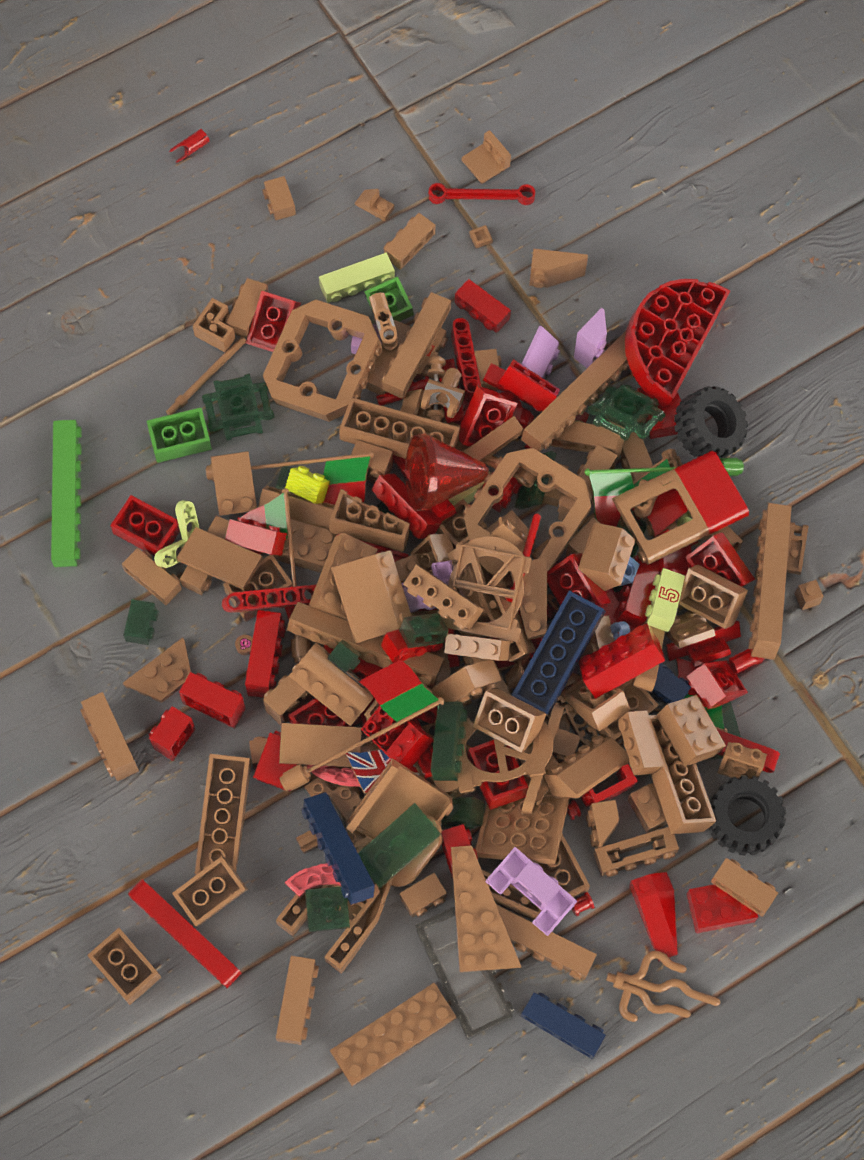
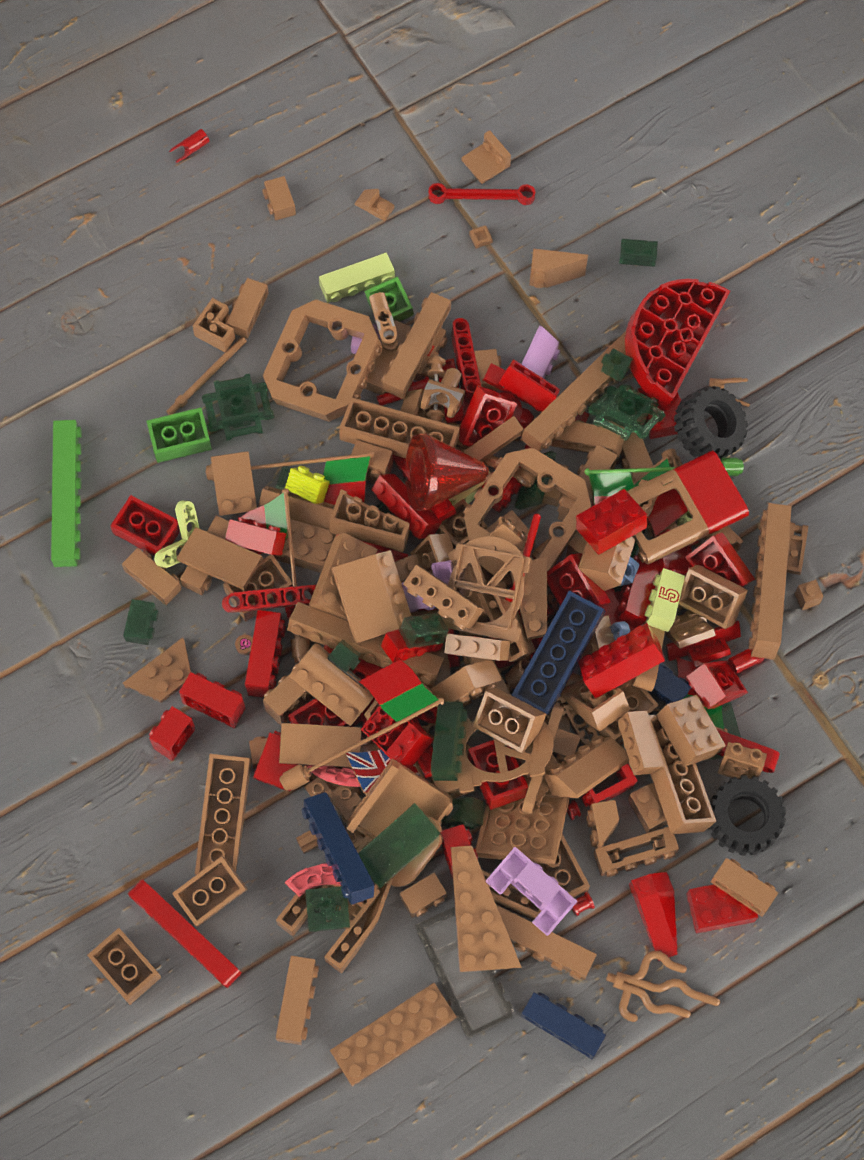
medium nougat brick [80,692,139,782] -> none
red slope [246,291,301,352] -> none
medium nougat brick [384,213,436,270] -> none
red brick [454,279,511,333] -> none
lavender slope [574,308,607,368] -> none
none -> red brick [576,489,647,555]
none -> clear green brick [601,348,632,382]
none -> clear green brick [619,239,658,267]
none -> medium nougat plant [709,378,750,407]

